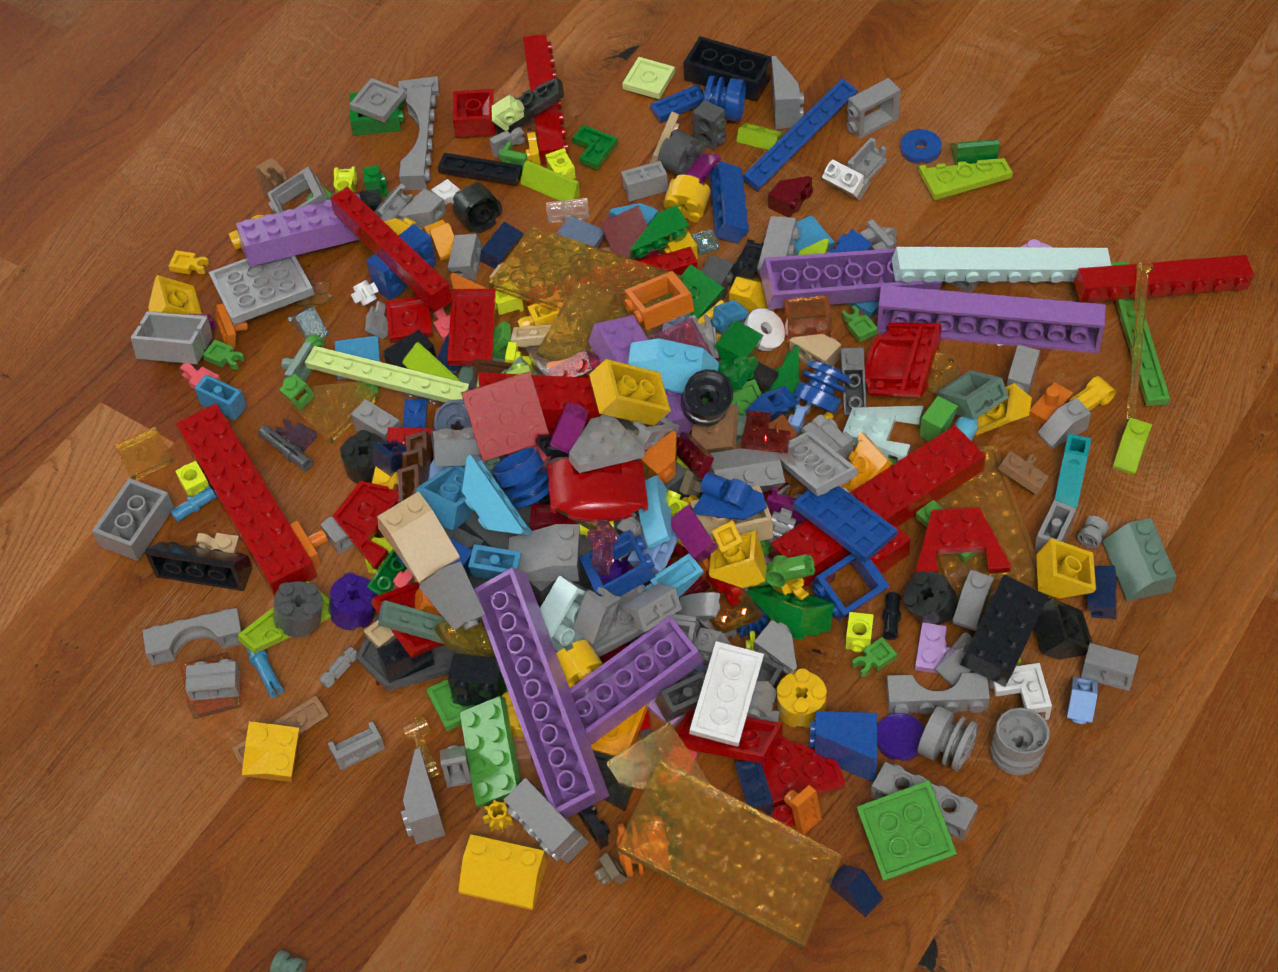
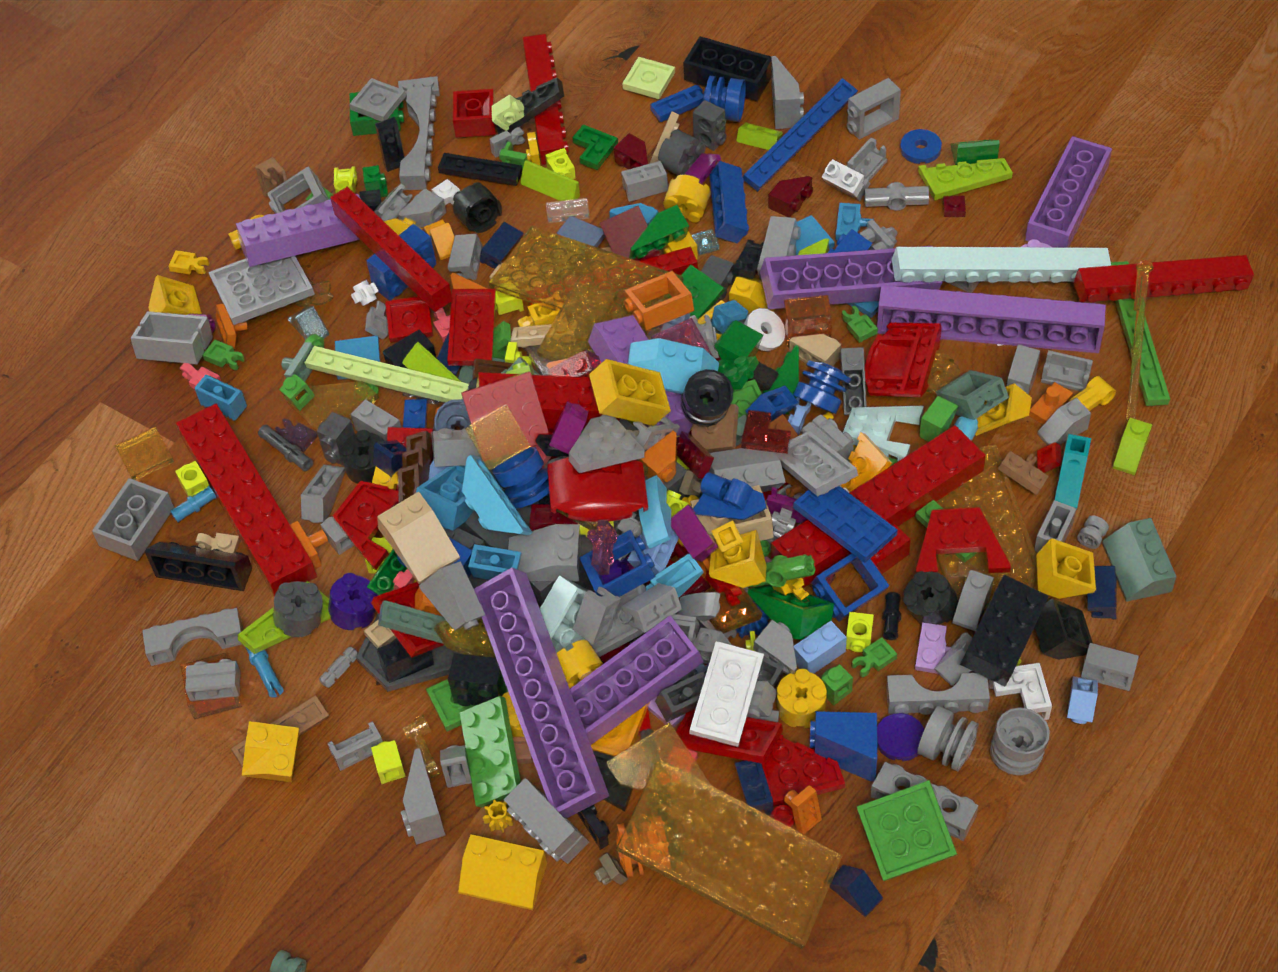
none -> light grey slope [301,465,345,523]
none -> flat silver brick [317,412,355,466]
none -> neon yellow brick [371,740,406,784]
none -> black plate [375,117,405,172]
none -> clear yellow plate [465,405,531,470]
none -> dark red slope [614,133,648,170]
none -> light blue brick [794,621,847,674]
none -> bright green brick [821,664,853,706]
none -> dark azure plate [836,203,874,240]
none -> light grey piece [864,182,929,211]
none -> dark red plate [943,196,966,217]
none -> medium lavender brick [1025,136,1112,248]
none -> red plate [1037,442,1062,473]
none -> light grey hinge [1041,350,1093,392]

